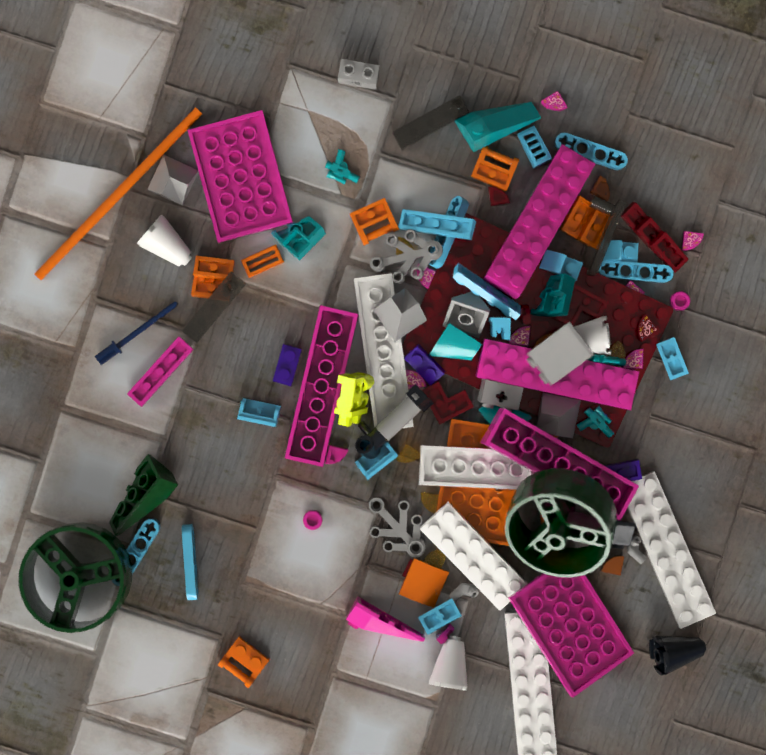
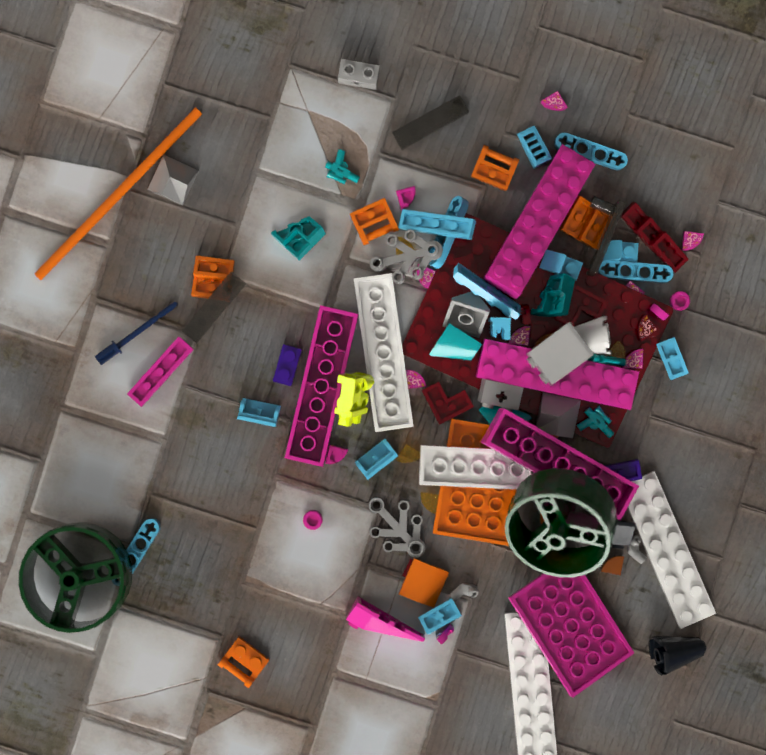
dark green wedge [109,454,178,536] -> none
white cone [137,214,192,266] -> none
medium azure beam [182,524,198,600] -> none
dark pink plate [188,110,293,243] -> none
orange tile [241,244,284,278] -> none
piece [355,384,434,459] -> none
light grey slope [373,288,427,342] -> none
dark purple plate [404,344,445,386] -> none
white plate [420,502,528,611] -> none
clear yellow tile [423,549,447,569] -> none
white cone [429,636,467,691] -> none
teal wedge [455,102,541,152] -> none
dark red tile [488,186,510,206] -> none
dark orange tile [590,175,610,202] -> none
none -> dark pink tile [396,186,415,210]
none -> dark pink tile [650,303,669,321]

